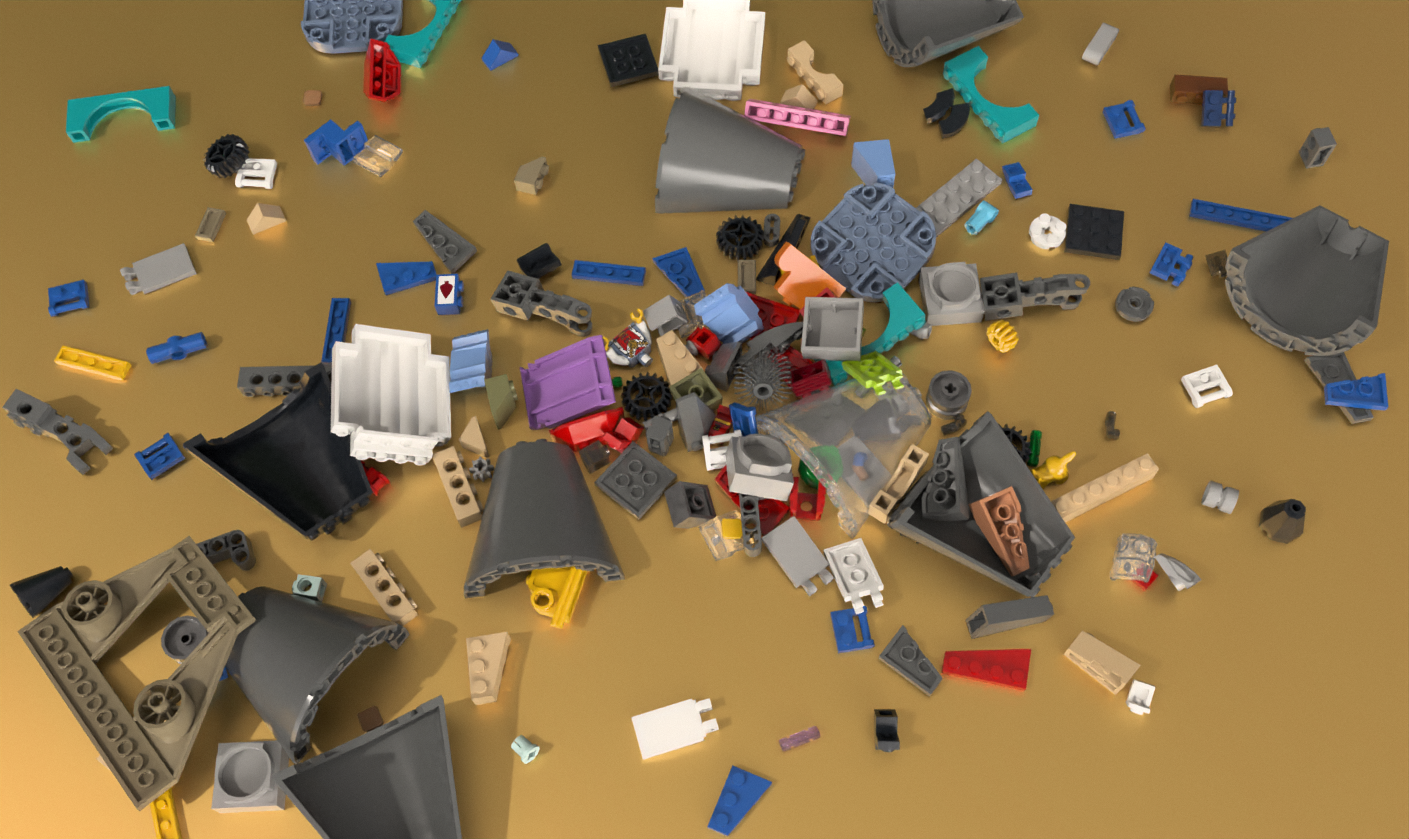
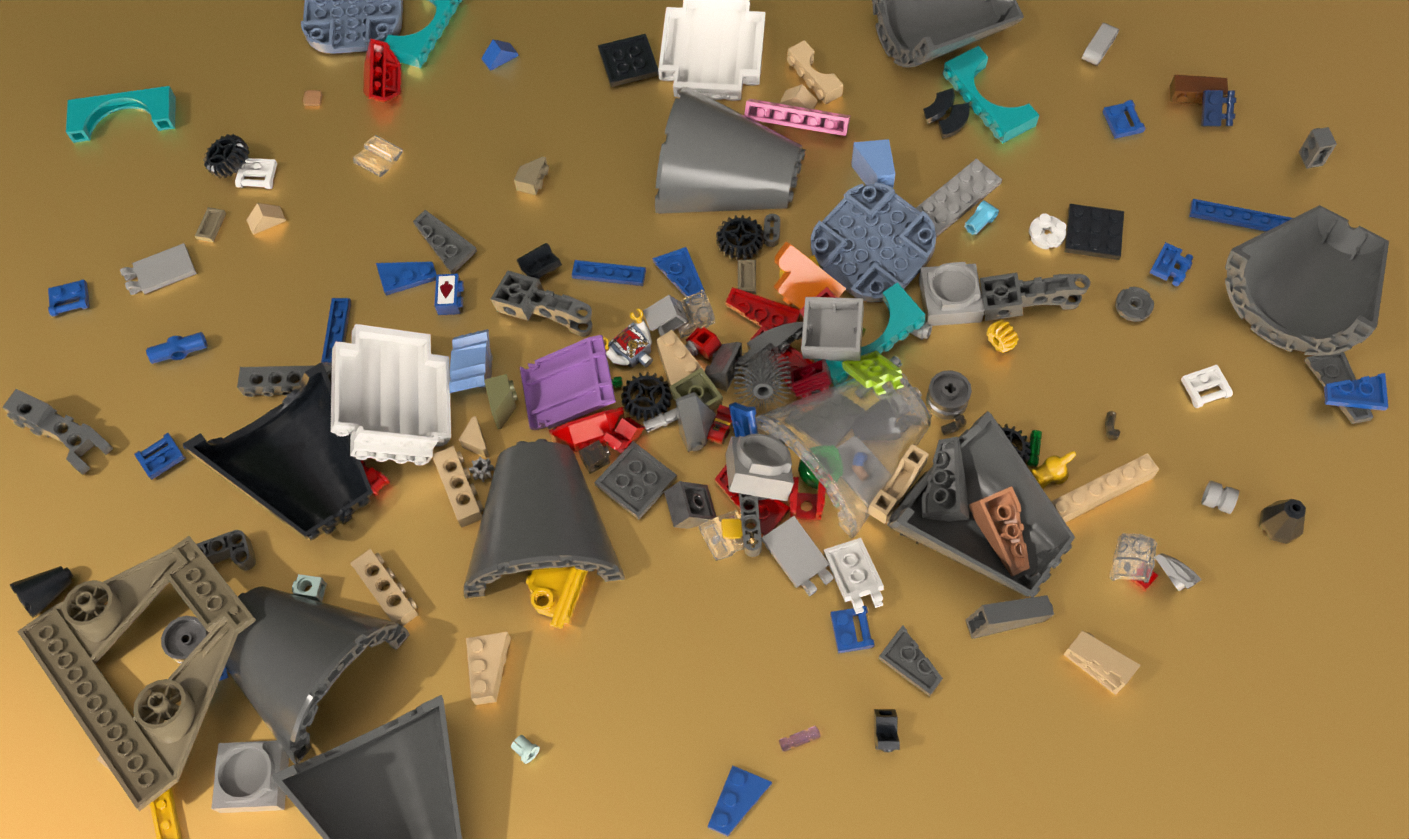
yellow tile [54,345,131,381] -> none
blue bracket [304,119,370,166] -> none
medium nougat piece [357,706,383,733] -> none
white tile [631,698,719,760] -> none
dark grey brick [646,416,674,456] -> none
medium blue slope [694,283,764,344] -> none
white plate [702,429,742,471] -> none
black wedge [756,214,811,286] -> none
red wing [941,649,1031,691] -> none
blue slope [1002,162,1033,199] -> none
white bracket [1126,679,1155,715] -> none
clear smoke bracket [1205,250,1228,278] -> none

